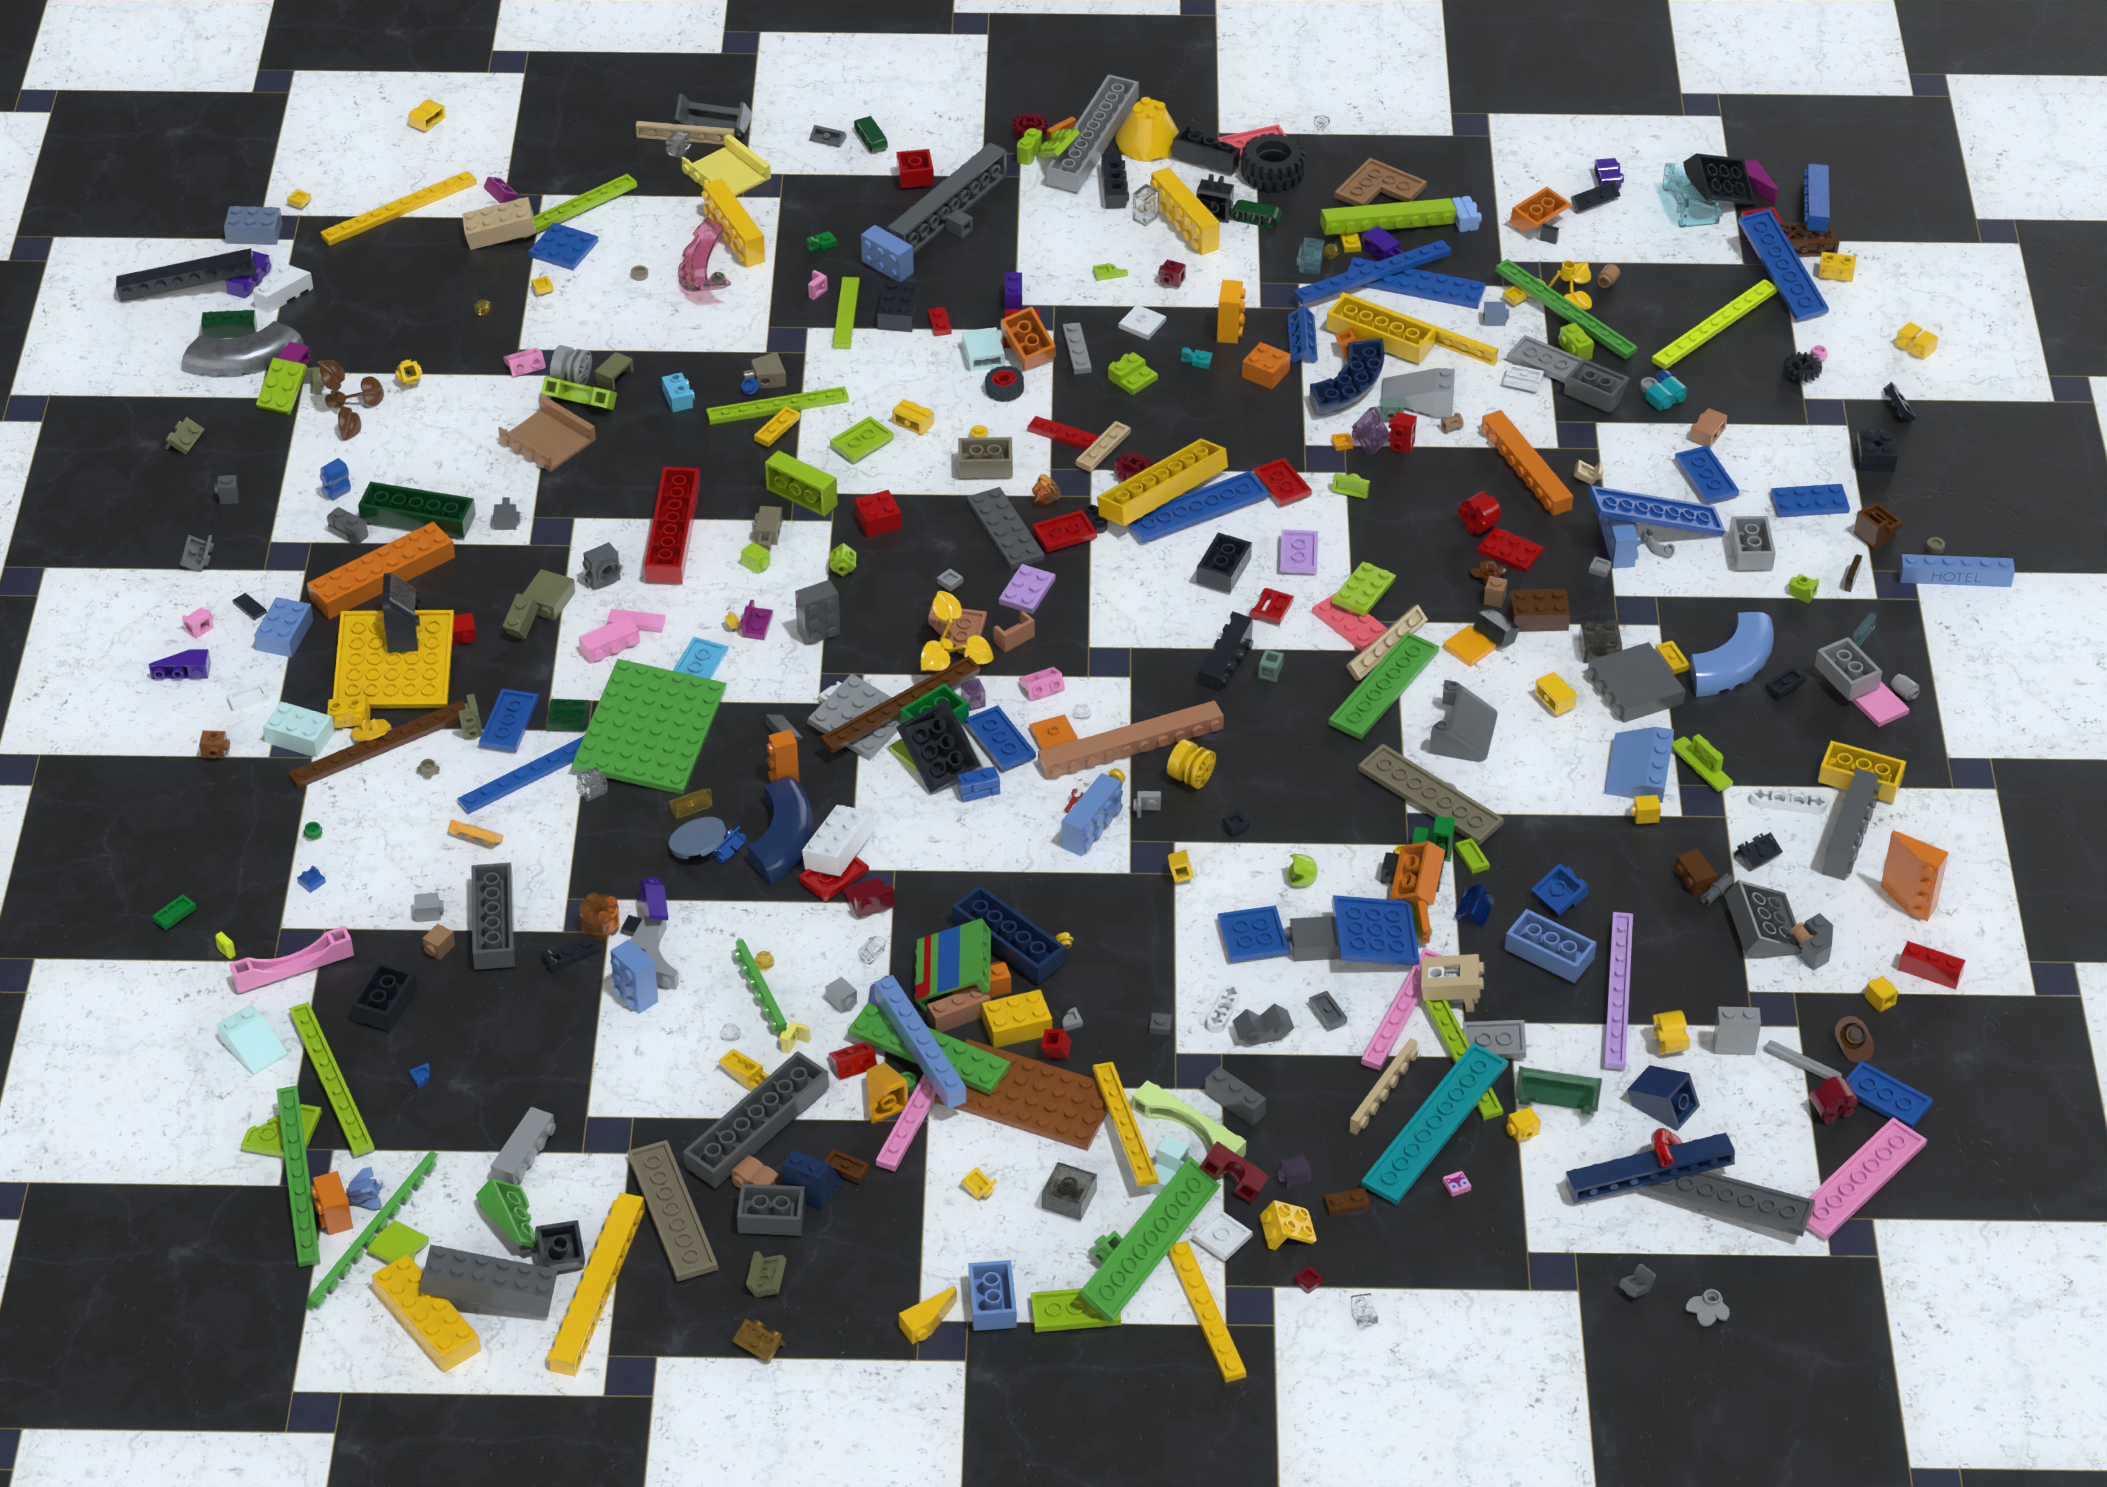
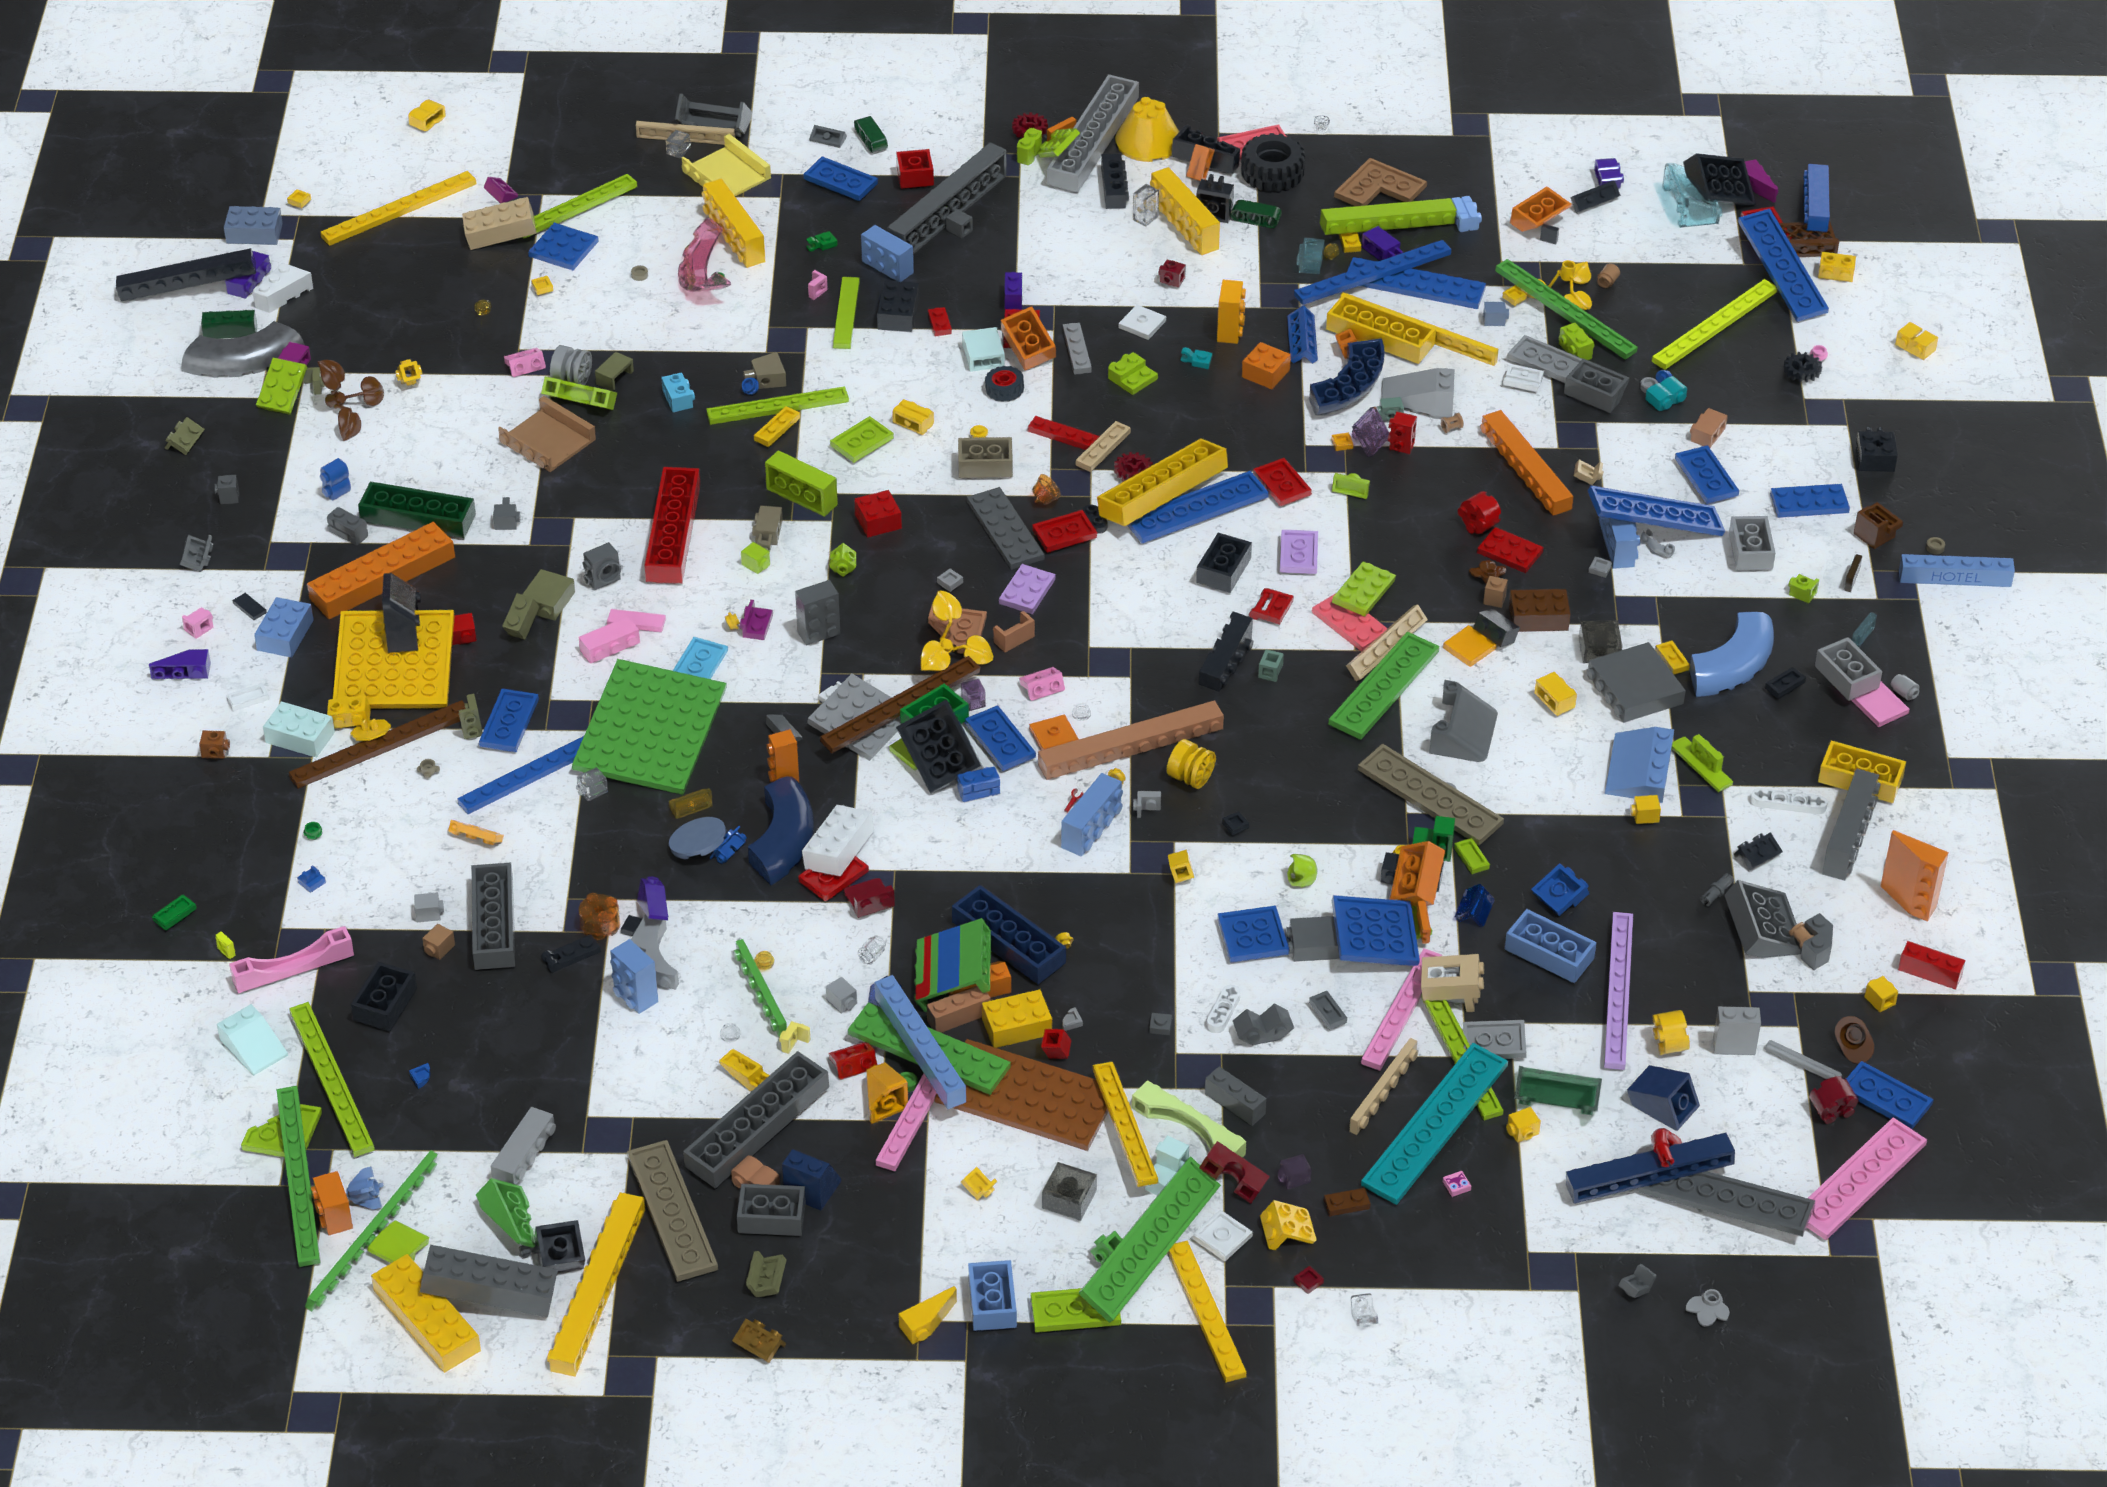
dark green slope [546,699,589,731] -> none
reddish brown plate [824,1149,870,1184] -> none
lime tile [1093,263,1128,281] -> none
reddish brown brick [1674,849,1717,895] -> none
black hinge [1883,382,1916,422] -> none
none -> blue plate [803,156,878,201]
none -> orange panel [1186,144,1215,181]

